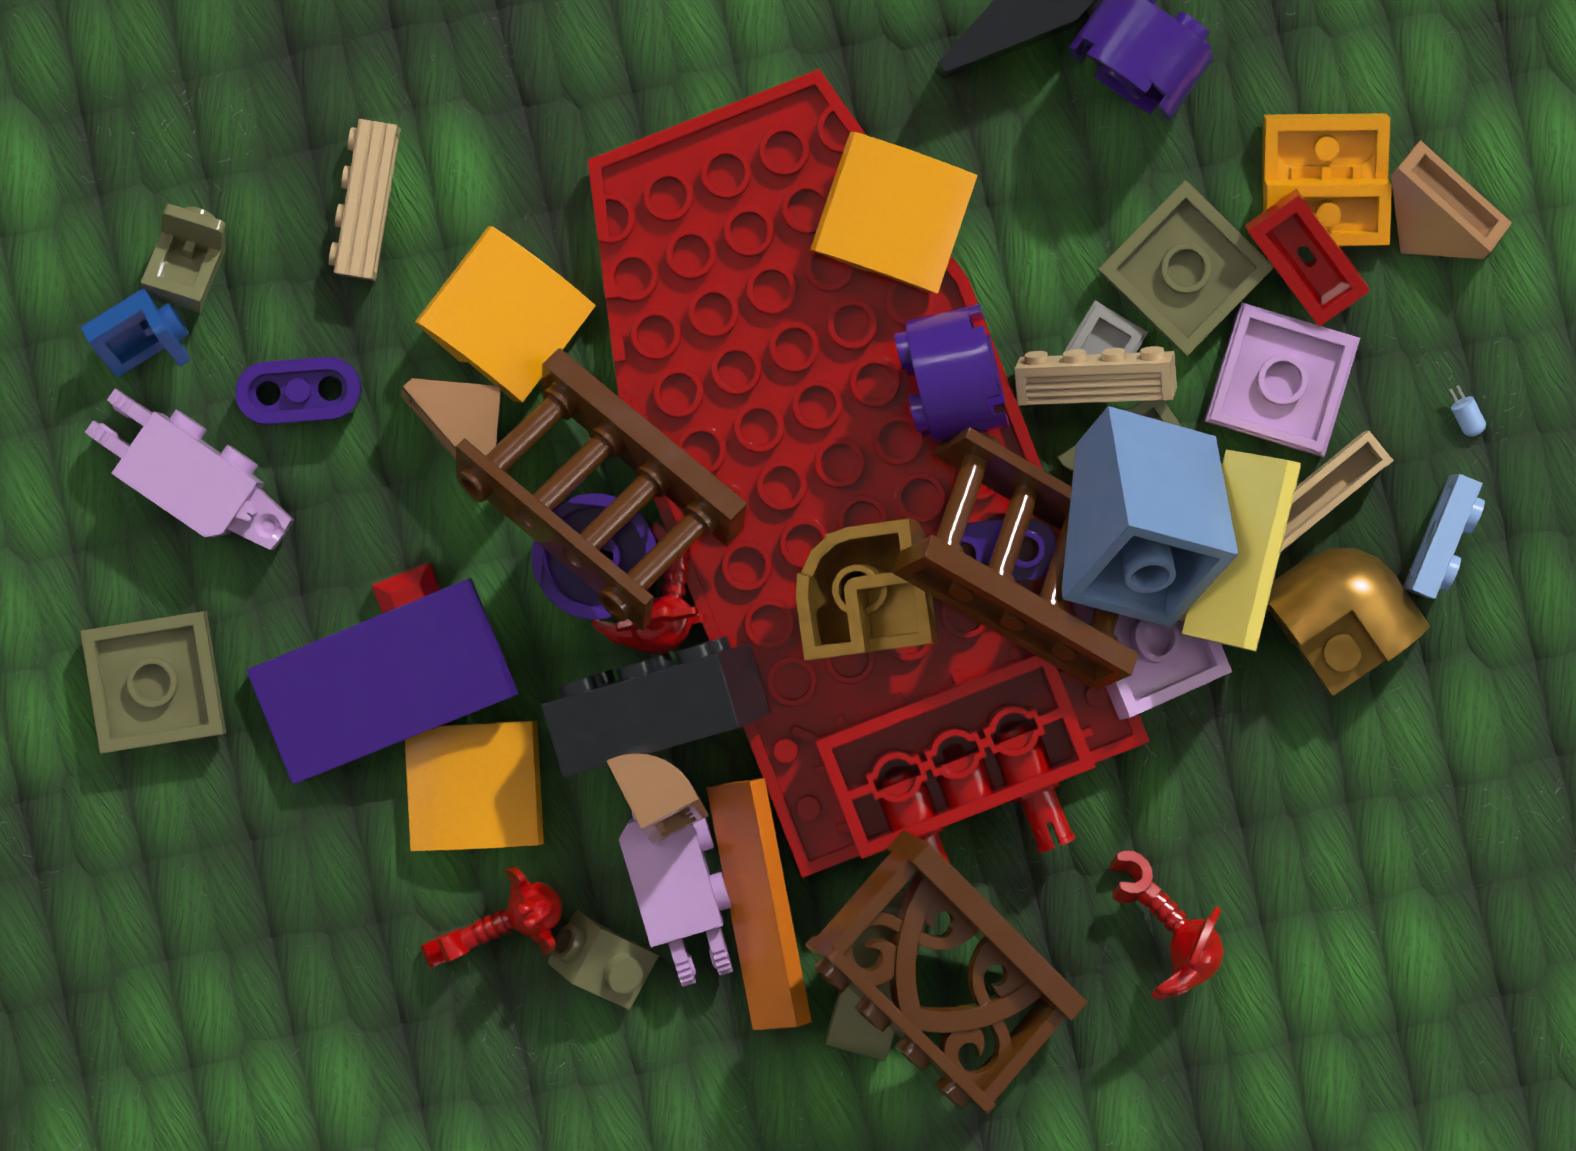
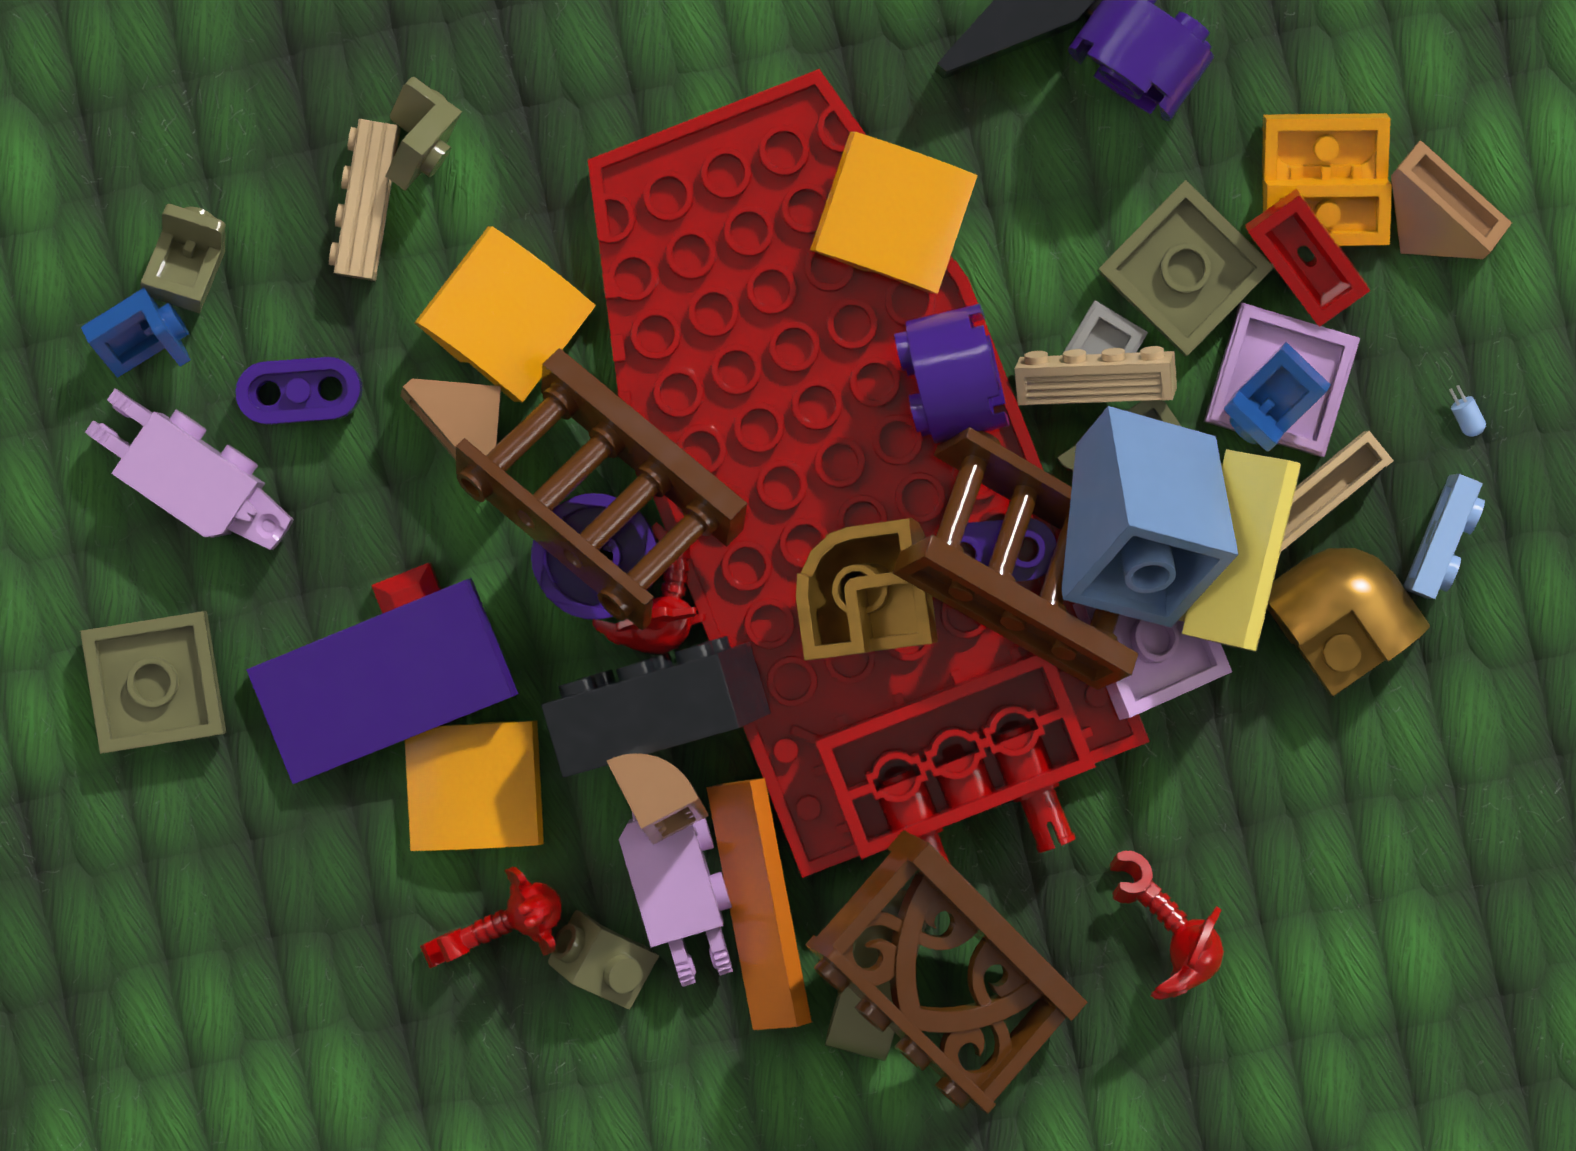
none -> olive bracket [385,77,462,191]
none -> blue bracket [1224,342,1331,451]

